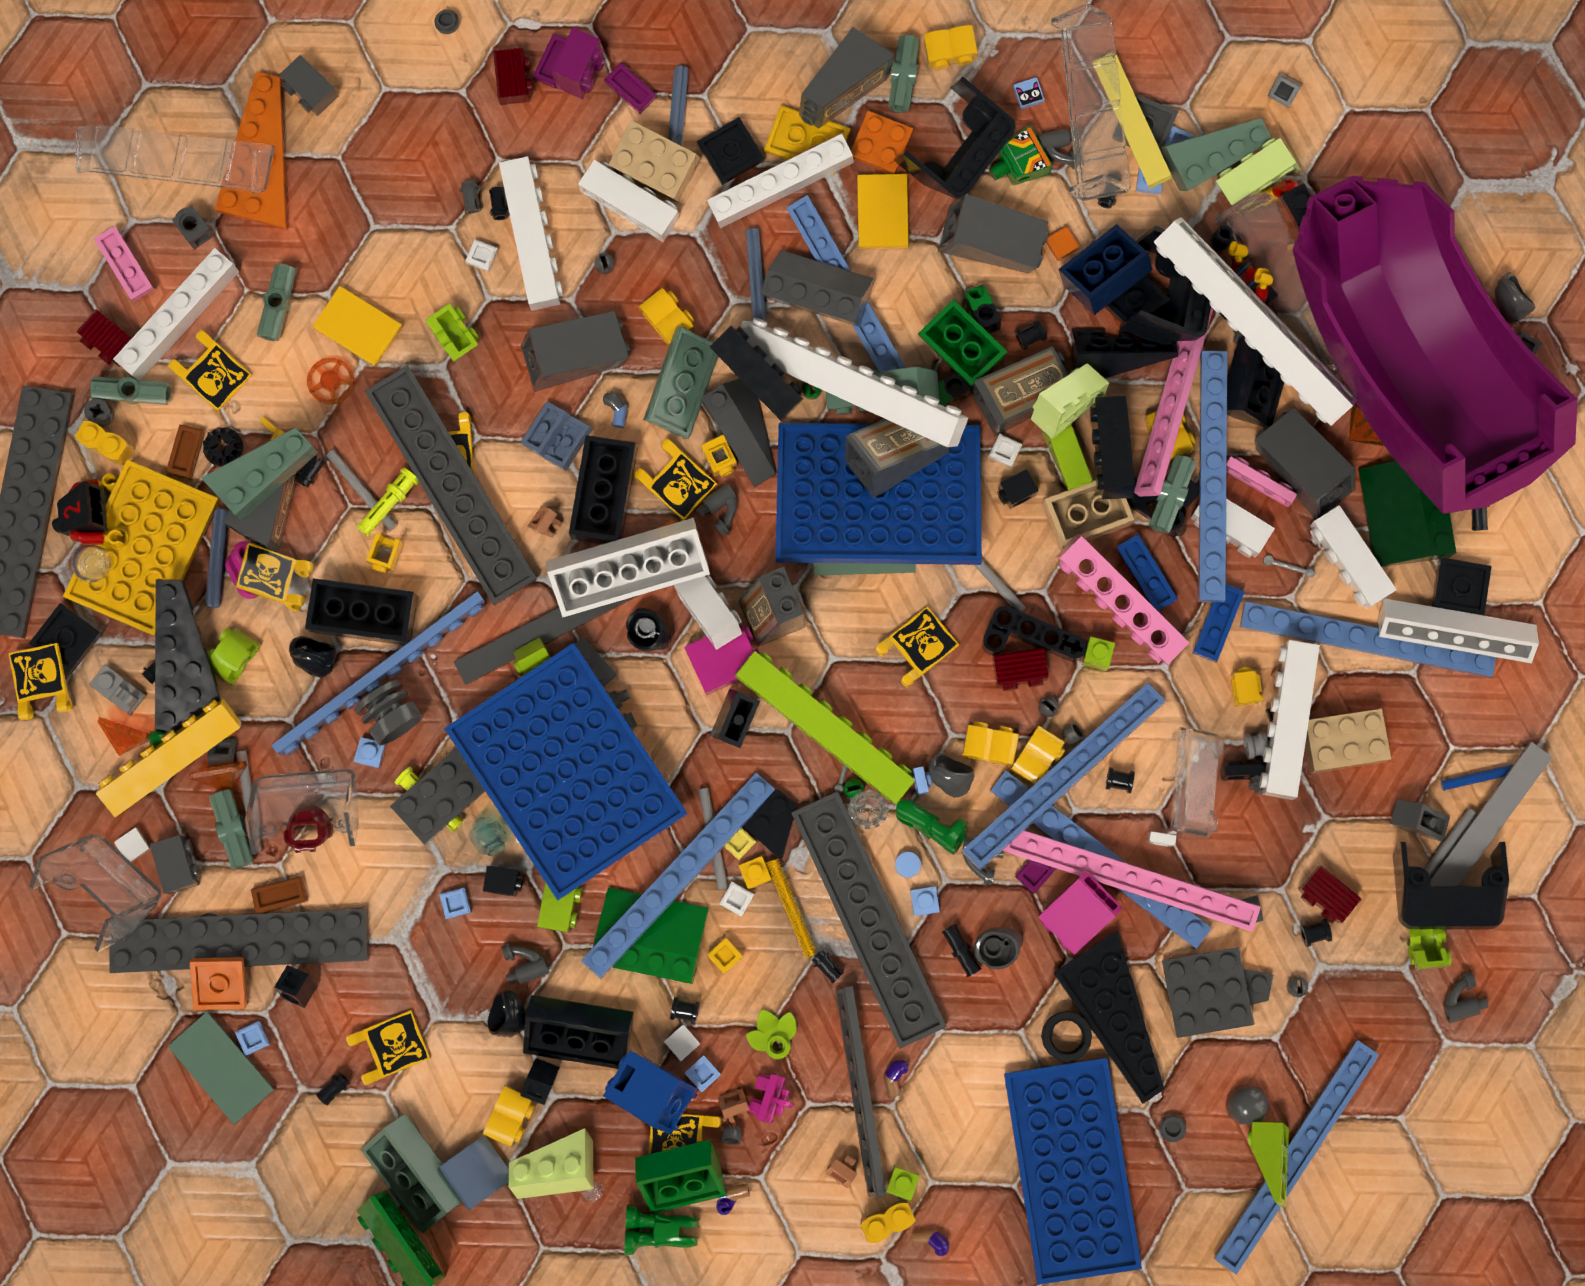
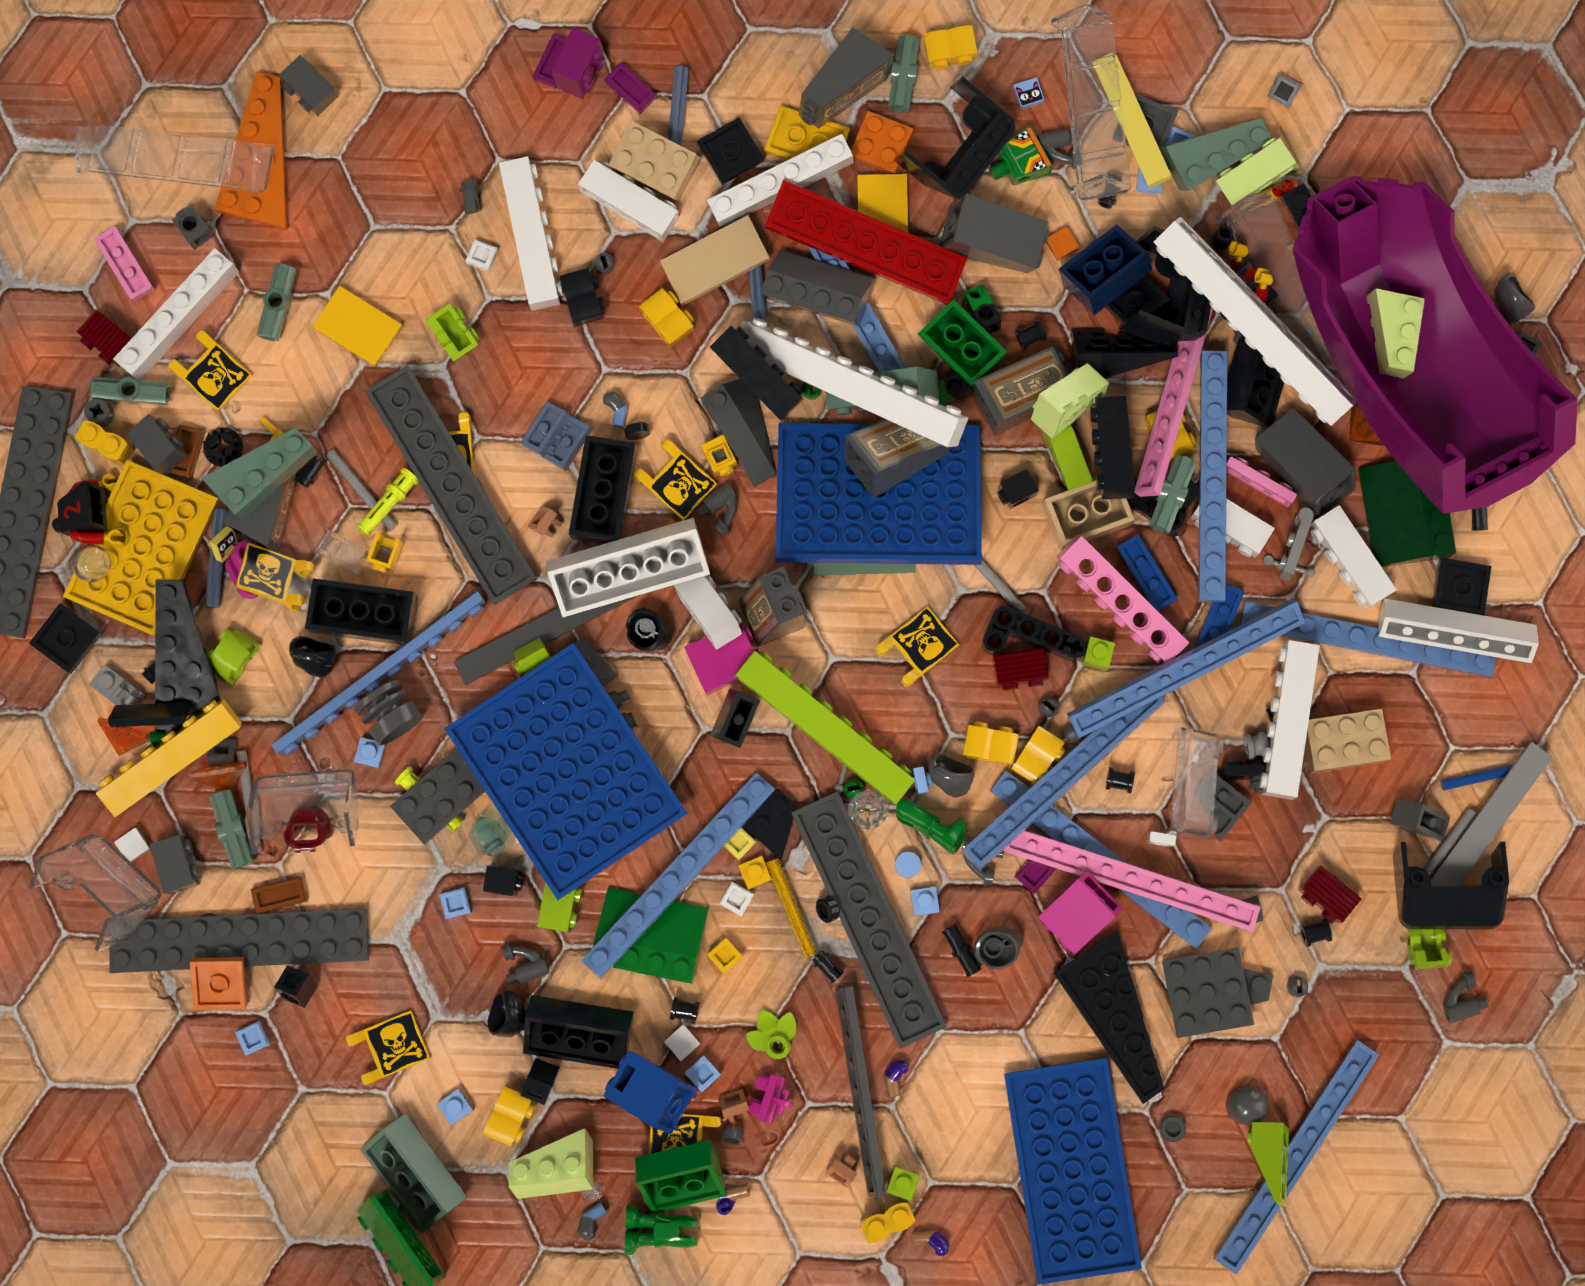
flag [9,643,73,720] -> none
sand green tile [167,1012,275,1125] -> none
clear orange wheel [307,358,354,405] -> none
black pin [316,1072,350,1106] -> none
dark grey plate [434,10,459,34] -> none
sand blue slope [439,1135,509,1211] -> none
black pin [489,187,509,221] -> none
dark red brick [493,47,533,105] -> none
dark grey slope [520,311,630,392] -> none
sand green tile [643,326,718,439] -> none
light grey bar [698,788,728,890] -> none
white tile [988,434,1022,468] -> none
black tyre [1041,1011,1092,1061] -> none
yellow window [1230,667,1264,707] -> none
none -> black tile [108,702,191,727]
none -> dark grey brick [127,414,188,476]
none -> light yellow tile [210,526,238,563]
none -> clear slope [315,530,369,577]
none -> light blue plate [437,1089,474,1126]
none -> black brick [559,268,606,327]
none -> arm [578,1202,608,1241]
none -> black tile [624,422,650,440]
none -> tan tile [660,215,771,306]
none -> red plate [764,180,967,305]
none -> black tile [816,896,840,923]
none -> medium blue plate [1067,599,1305,738]
none -> dark grey wing [1194,770,1252,841]
none -> light grey plate [1278,507,1314,581]
none -> yellowish green wedge [1366,289,1425,379]

